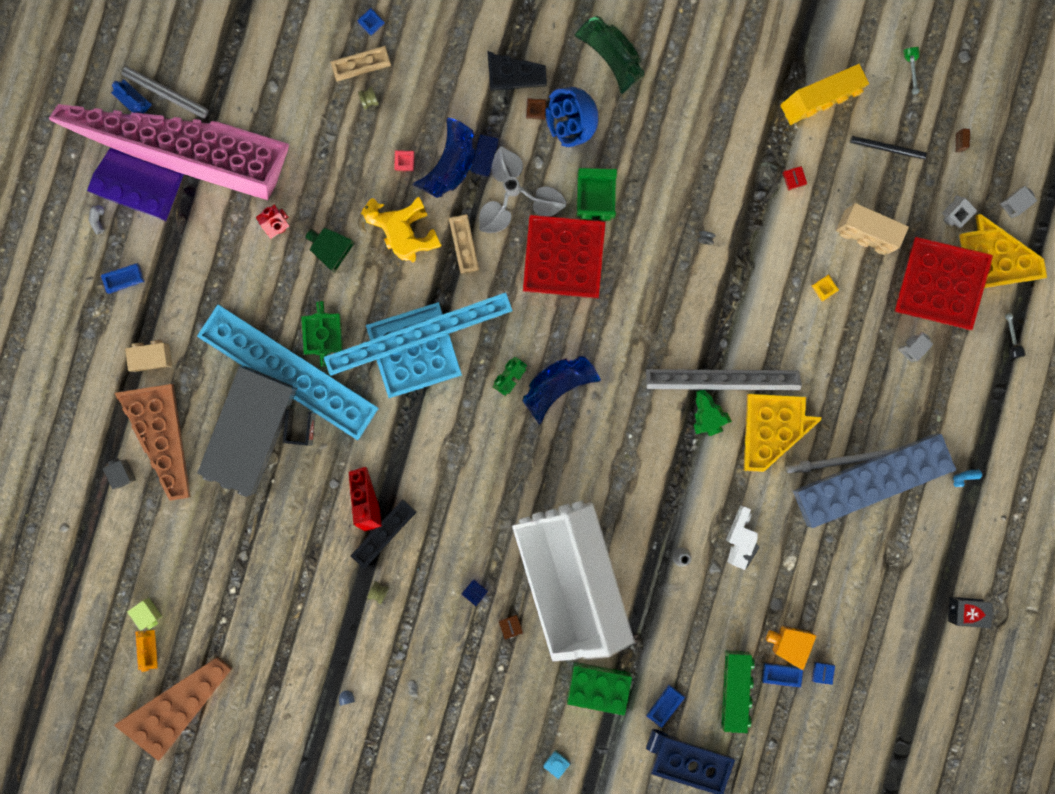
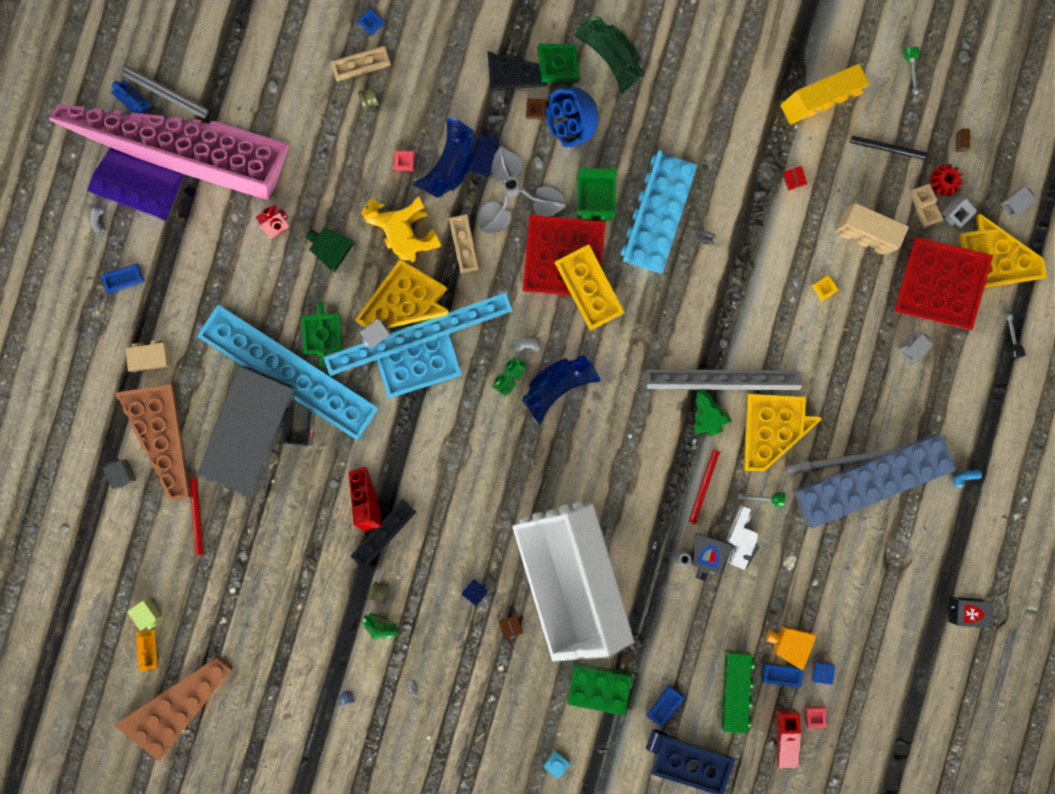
none -> red bar [189,478,203,555]
none -> yellow wing [355,259,449,328]
none -> light grey brick [360,317,393,348]
none -> green rock [362,613,399,639]
none -> light grey arm [512,337,541,355]
none -> green hinge [537,43,580,84]
none -> yellow plate [555,244,625,331]
none -> medium azure bracket [620,150,697,274]
none -> red bar [688,449,720,524]
none -> dark grey torso [690,533,733,581]
none -> hinge [738,492,785,508]
none -> red slope [776,708,801,768]
none -> coral tile [805,706,827,728]
none -> tan slope [911,184,944,229]
none -> red gear [929,164,964,197]

